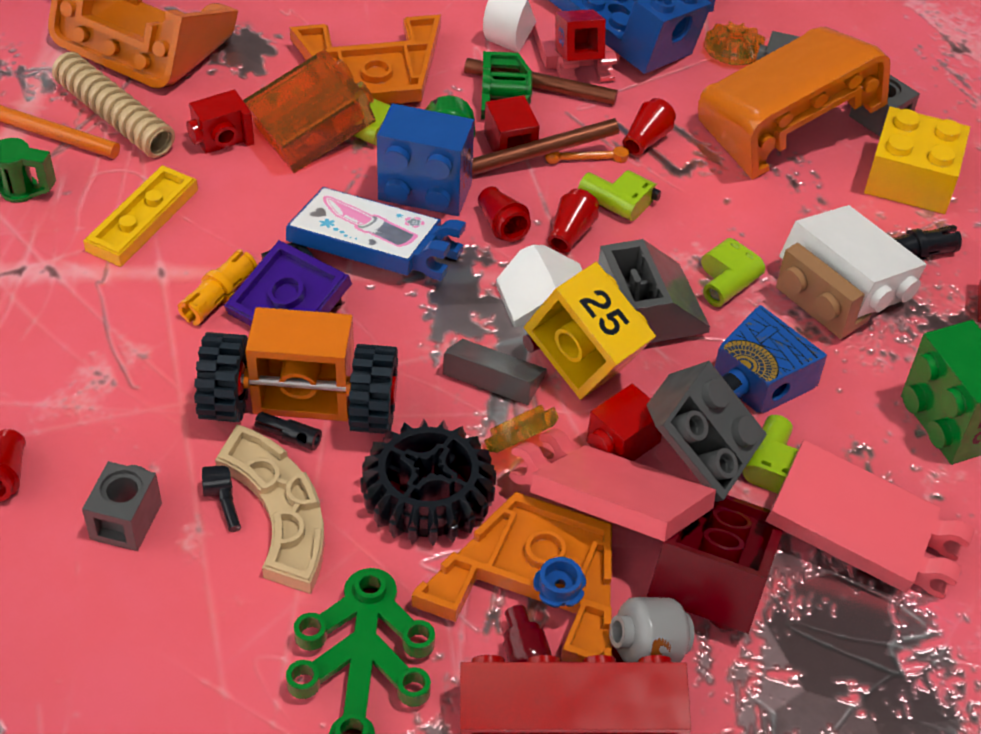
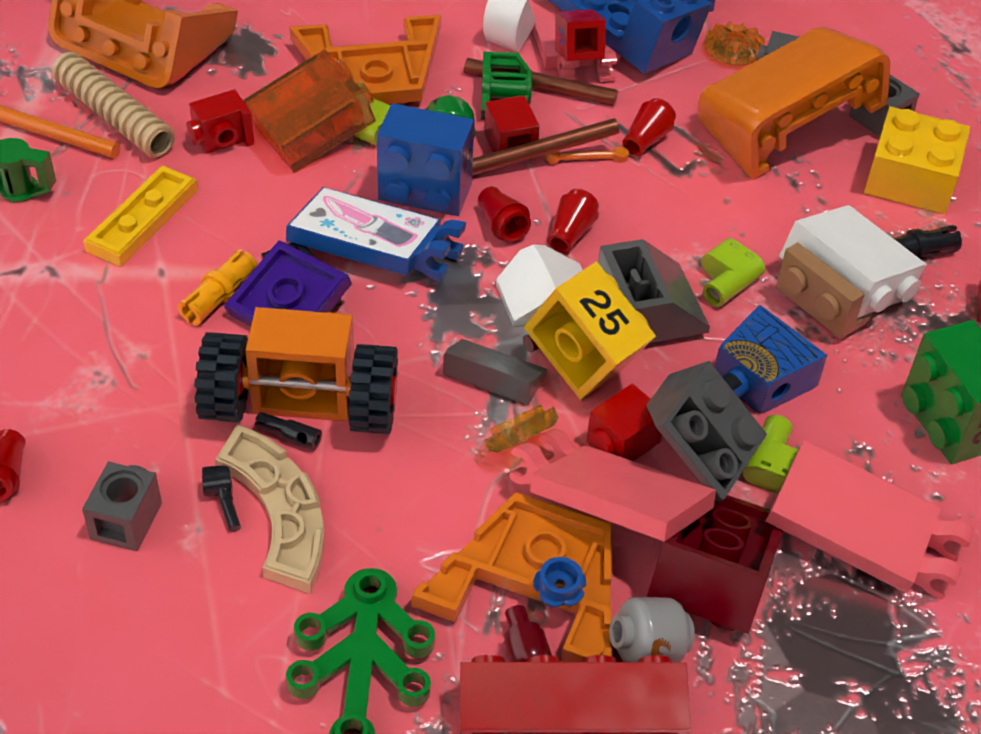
black gear [360,419,496,546] -> none
lime piece [578,170,661,221] -> none

